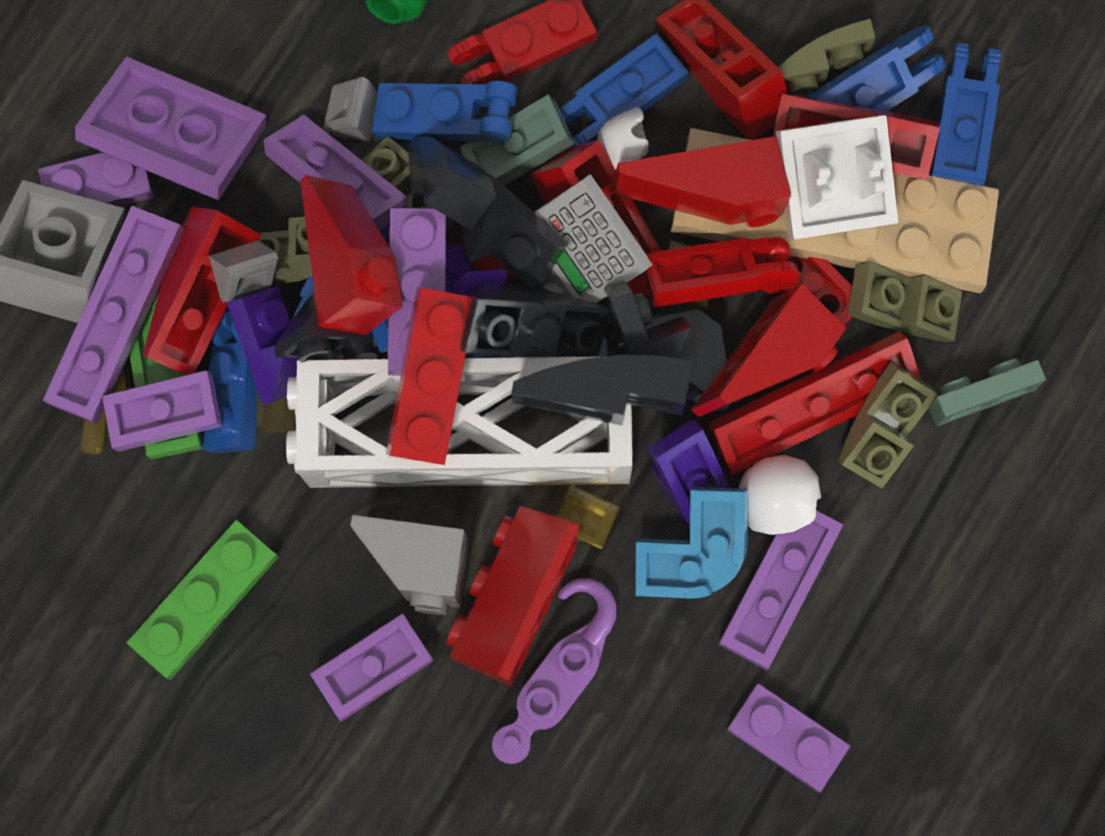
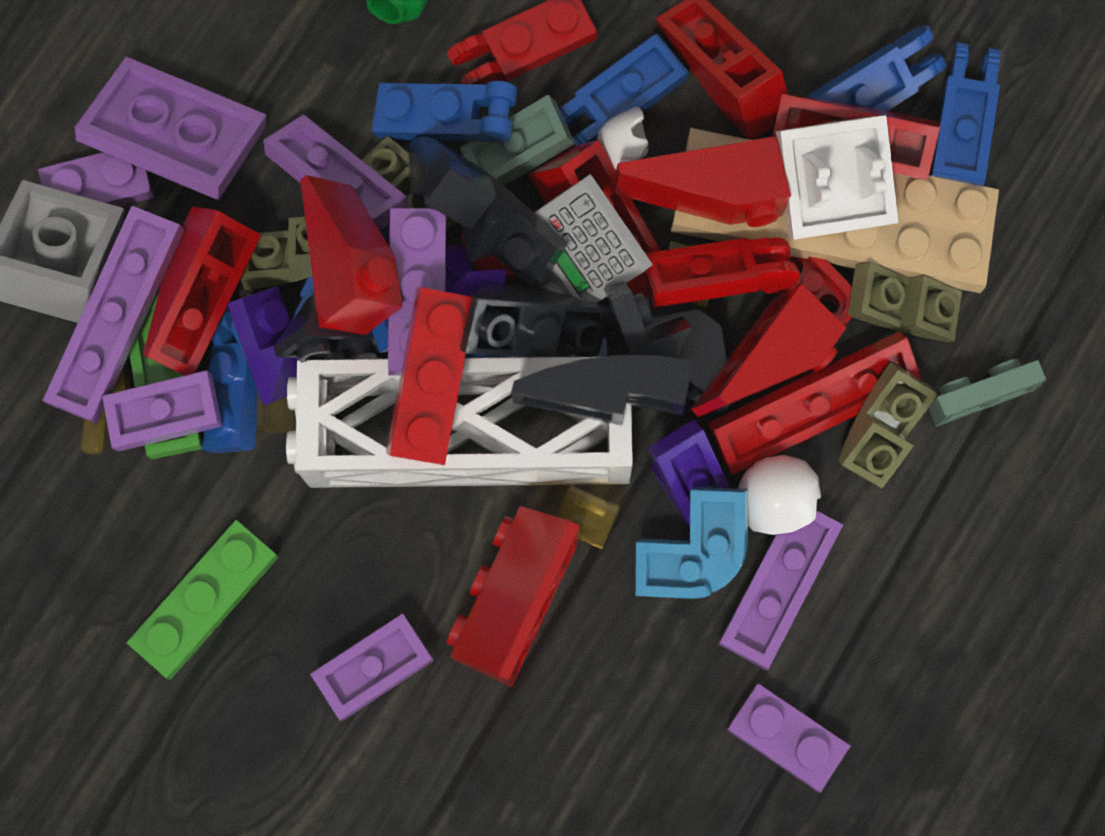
light grey slope [209,240,279,302] -> none
light grey slope [323,77,378,143] -> none
light grey slope [351,515,470,615] -> none
medium lavender piece [492,578,617,764] -> none
olive slope [778,19,876,97] -> none

